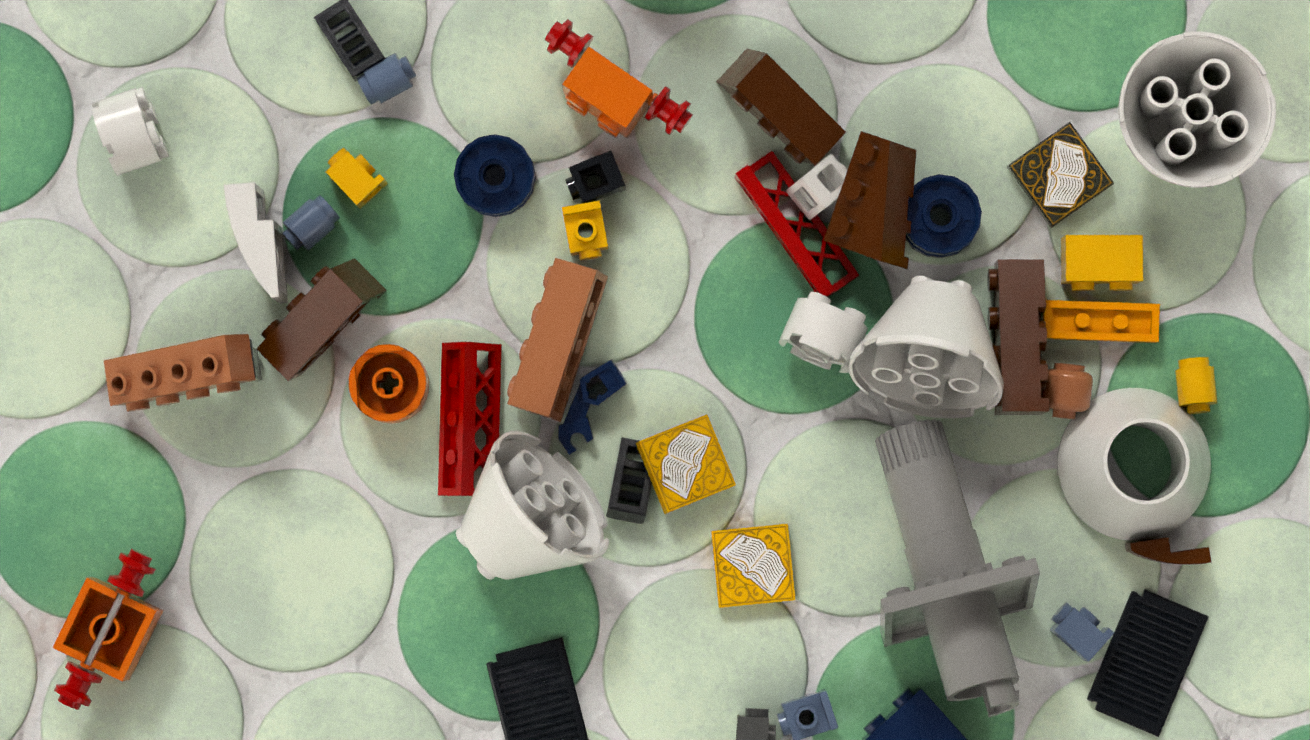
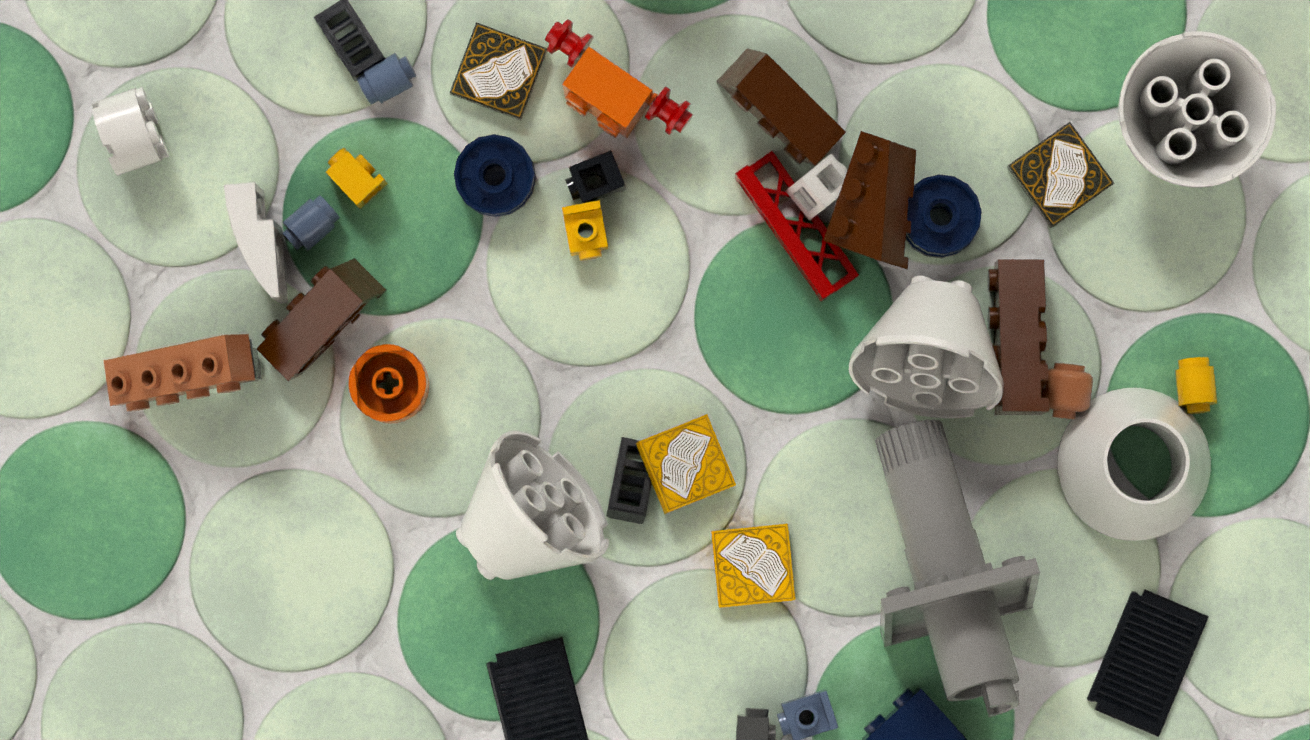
orange brick [52,549,164,710] -> none
red fence [438,341,502,496] -> none
nougat brick [507,258,608,422] -> none
dark blue piece [558,359,628,455] -> none
white brick [779,291,868,373] -> none
light orange plate [1042,300,1160,343] -> none
sand blue brick [1050,602,1114,662] -> none
yellow brick [1061,235,1143,291] -> none
reddish brown slope [1125,538,1212,565] -> none
none -> tile [450,22,548,121]

